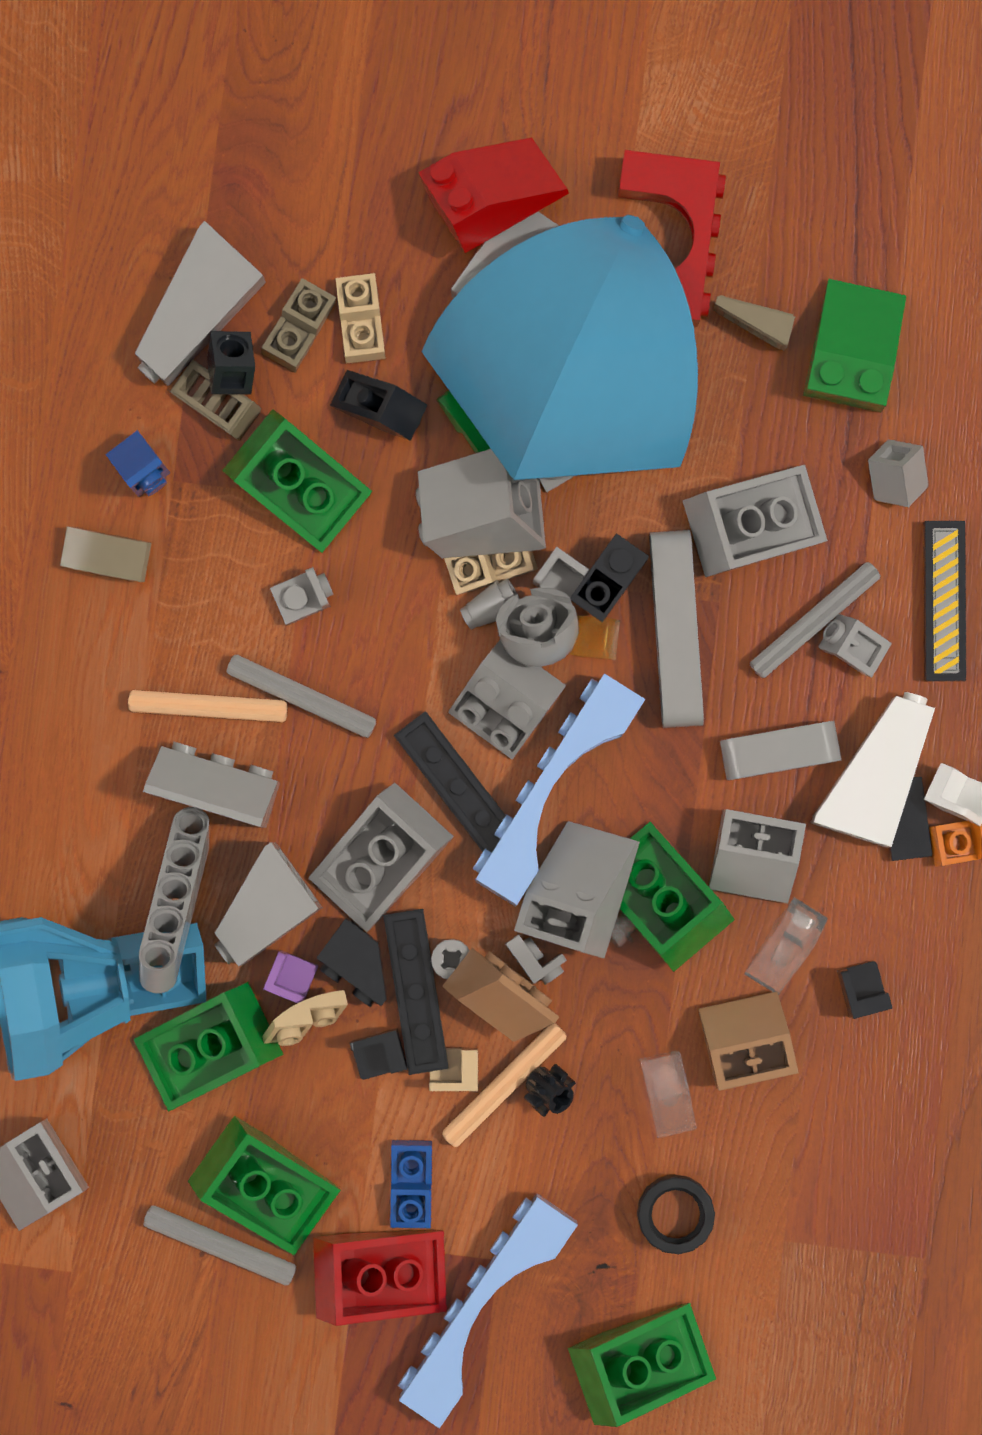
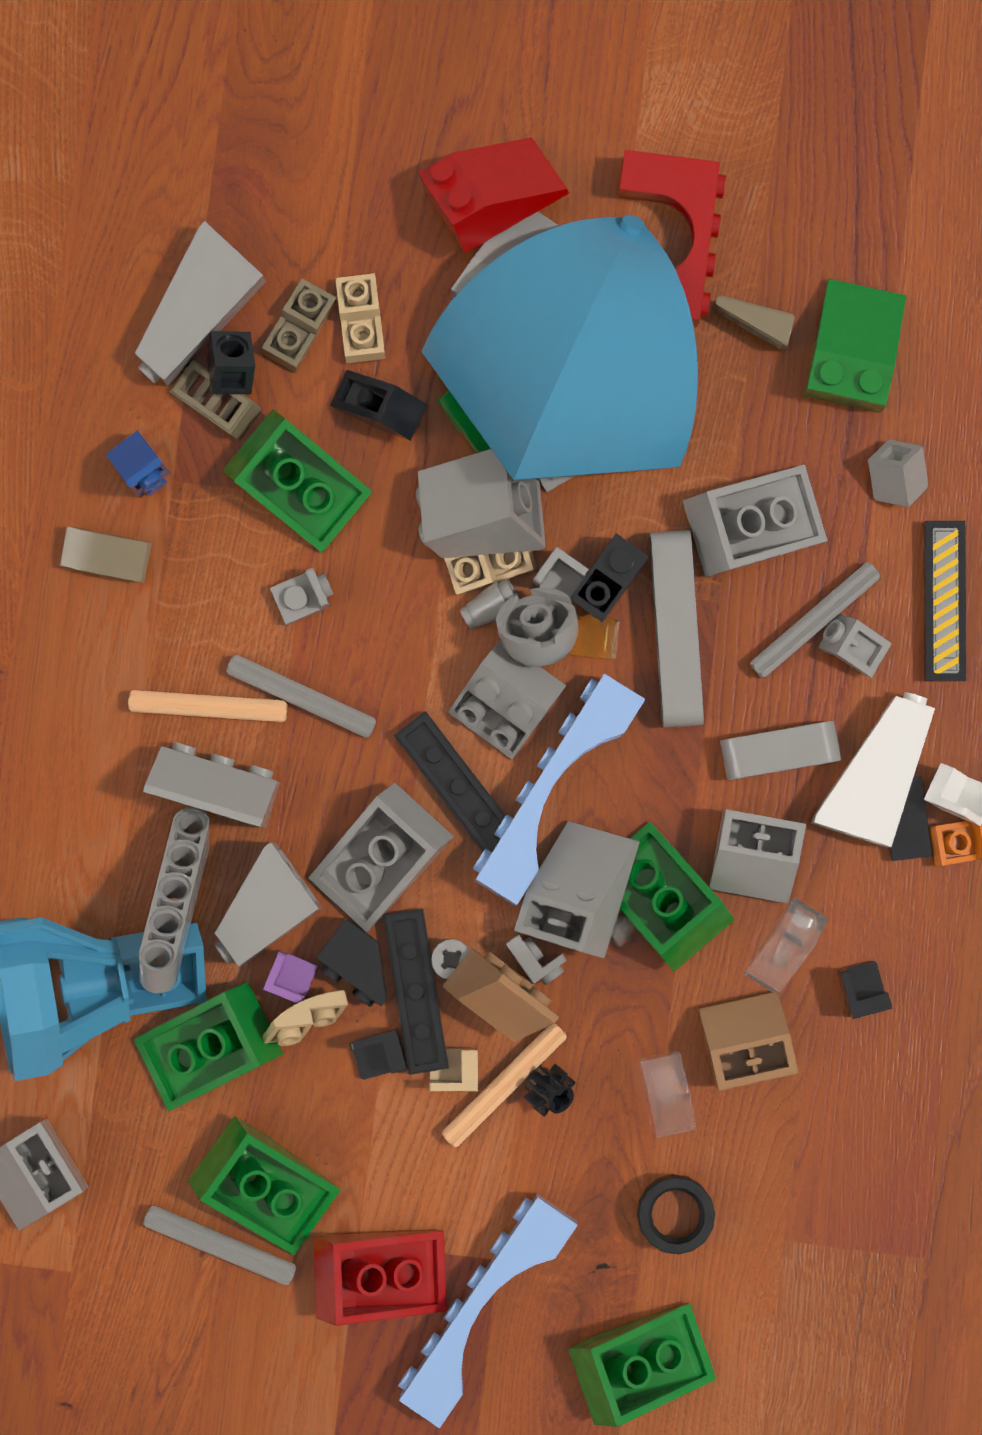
blue slope [390,1140,432,1228] -> none

